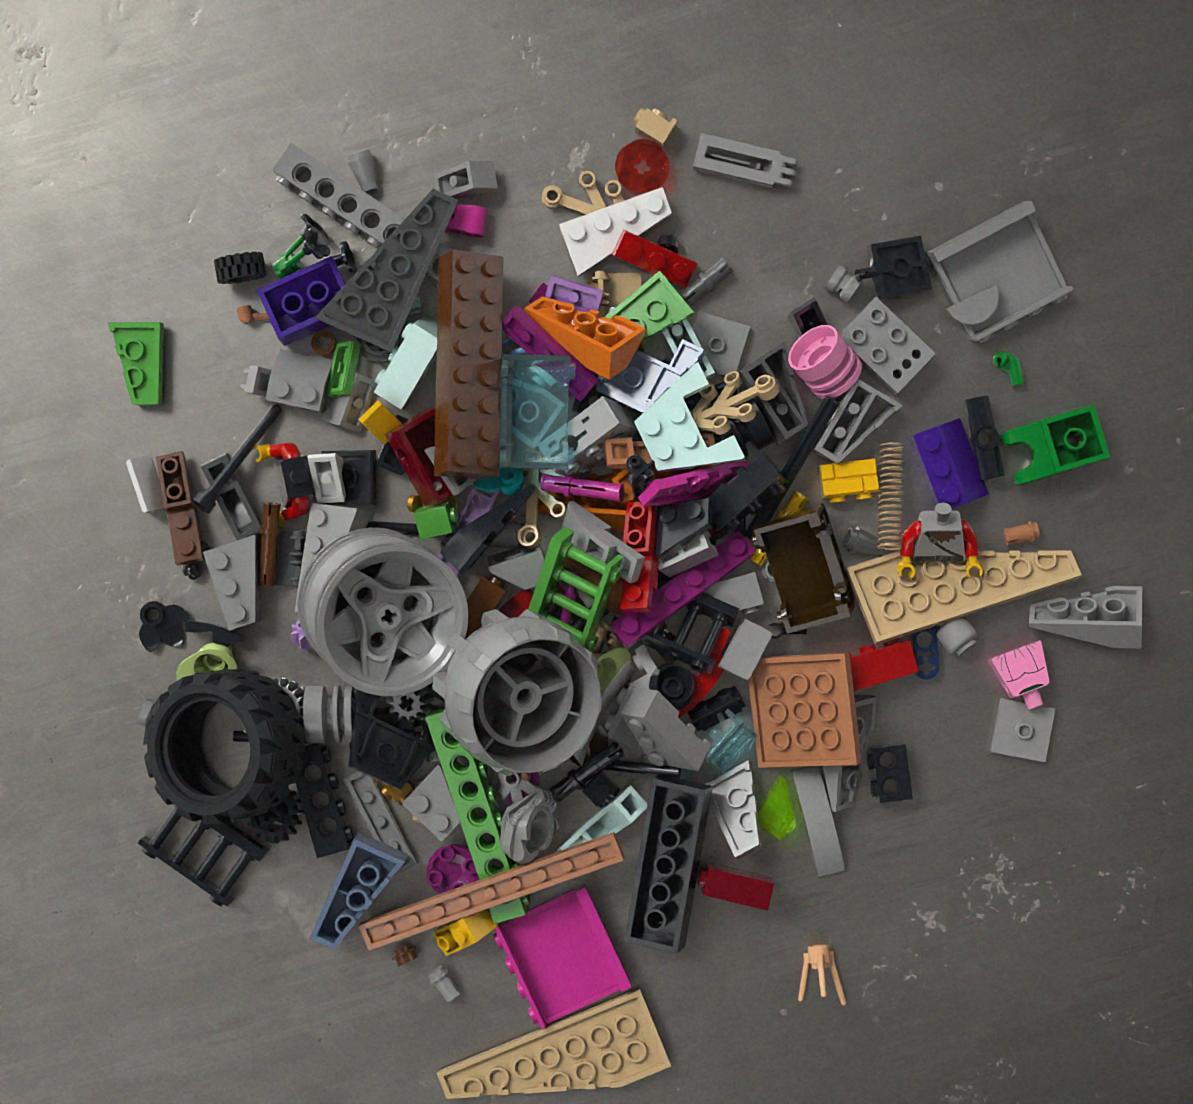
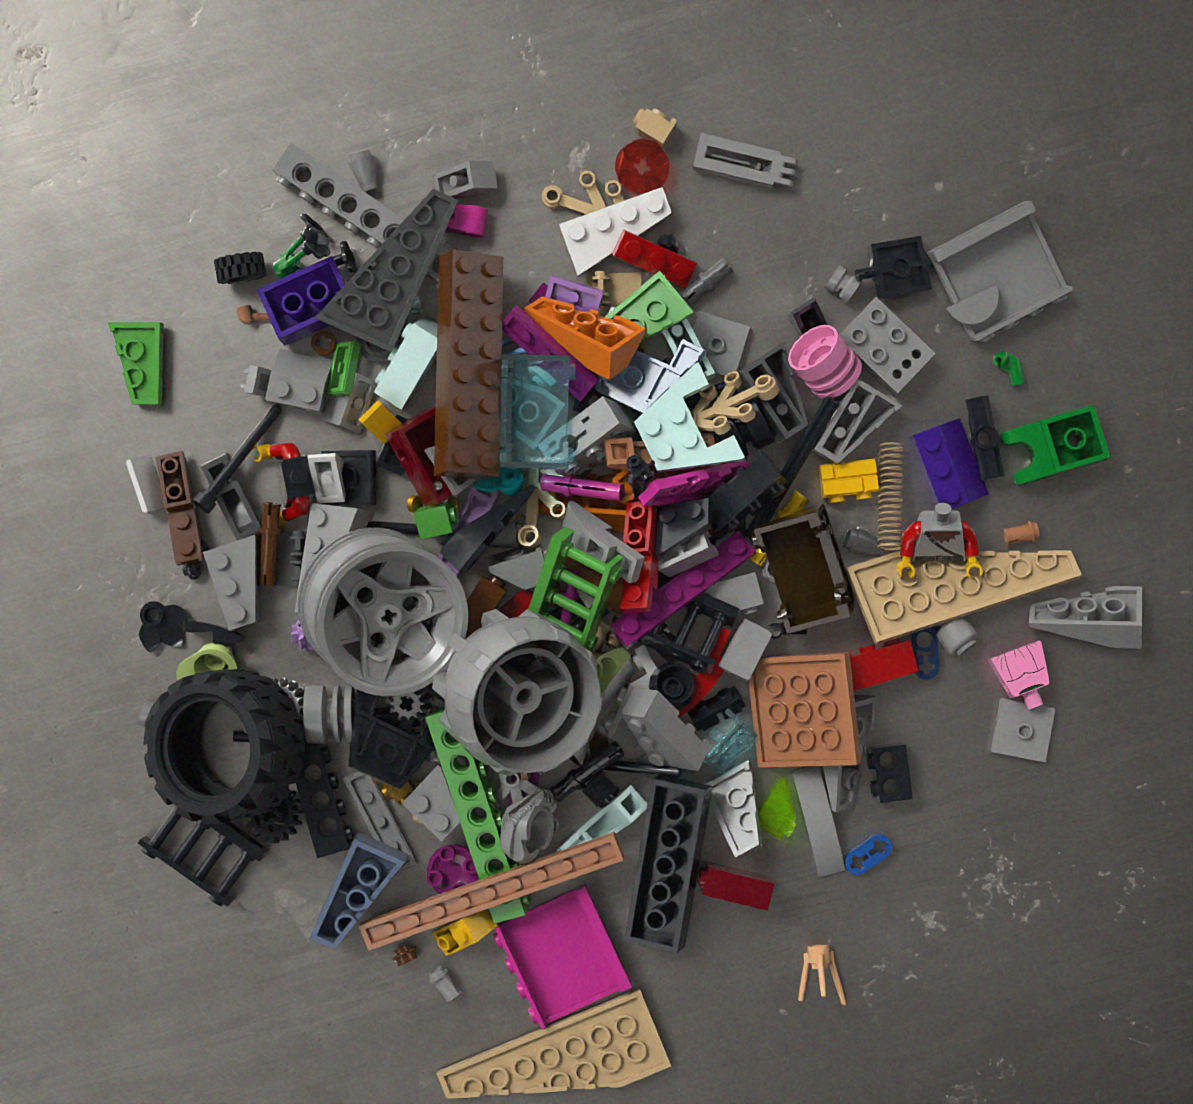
none -> blue beam [844,833,892,875]

